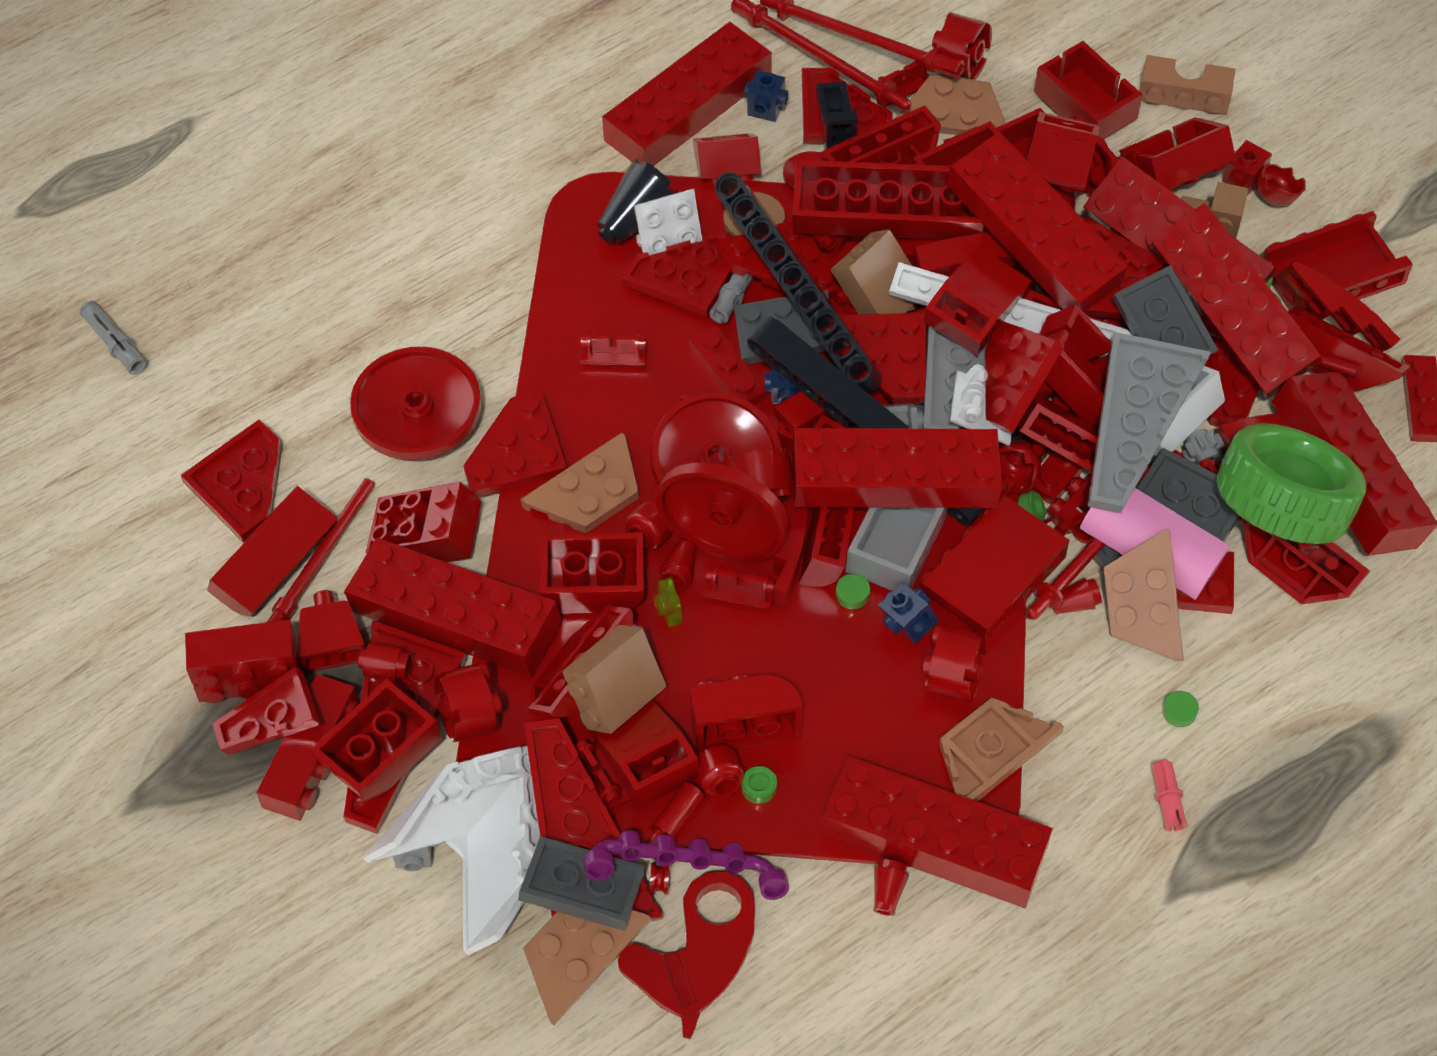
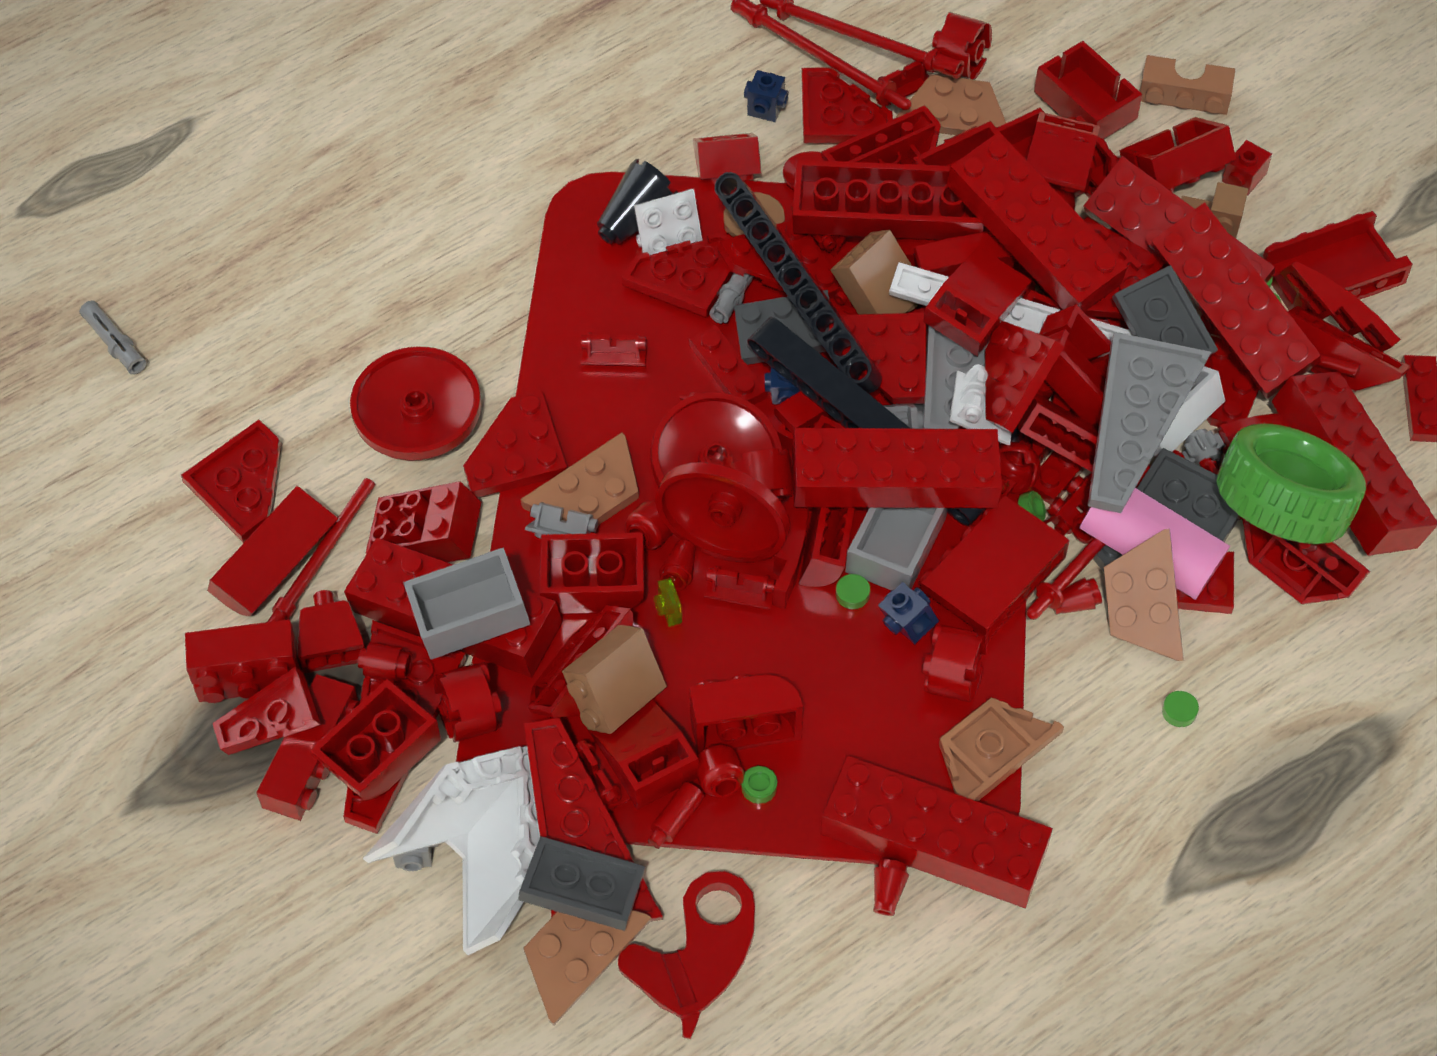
magenta bar [583,831,789,900] -> none
red brick [602,21,772,166] -> none
red bush [650,862,670,895] -> none
black bracket [816,81,858,150] -> none
coral axle [1152,759,1188,832] -> none
red hair [1256,164,1306,206] -> none
none -> light grey piece [403,548,530,660]
none -> light grey hinge [525,502,598,538]

